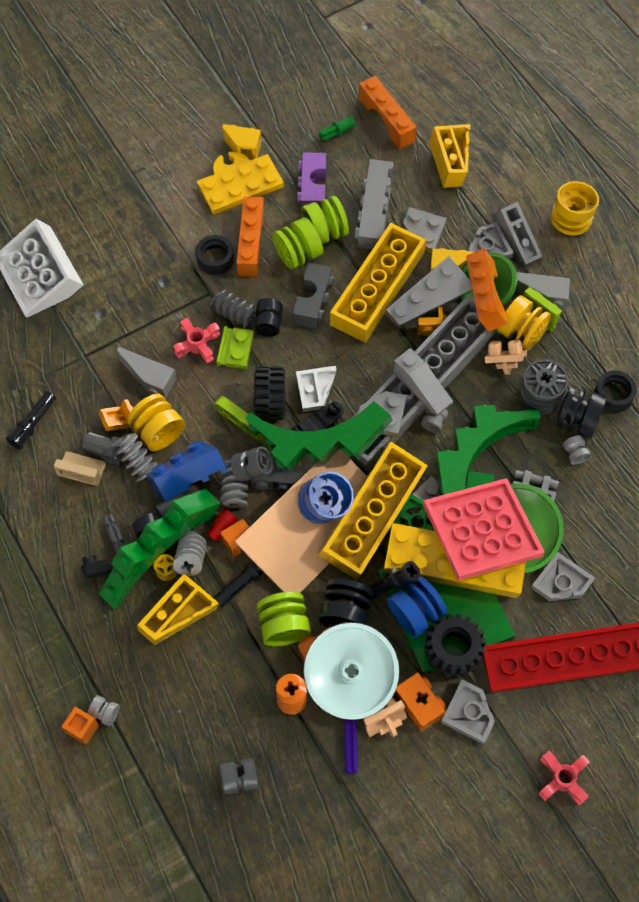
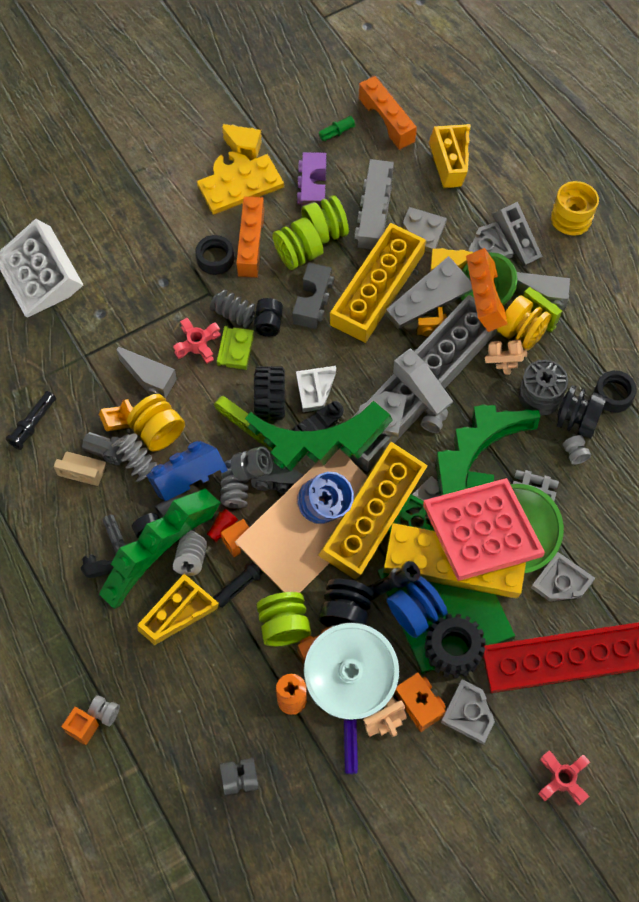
yellow wheel [154,554,177,581] -> none

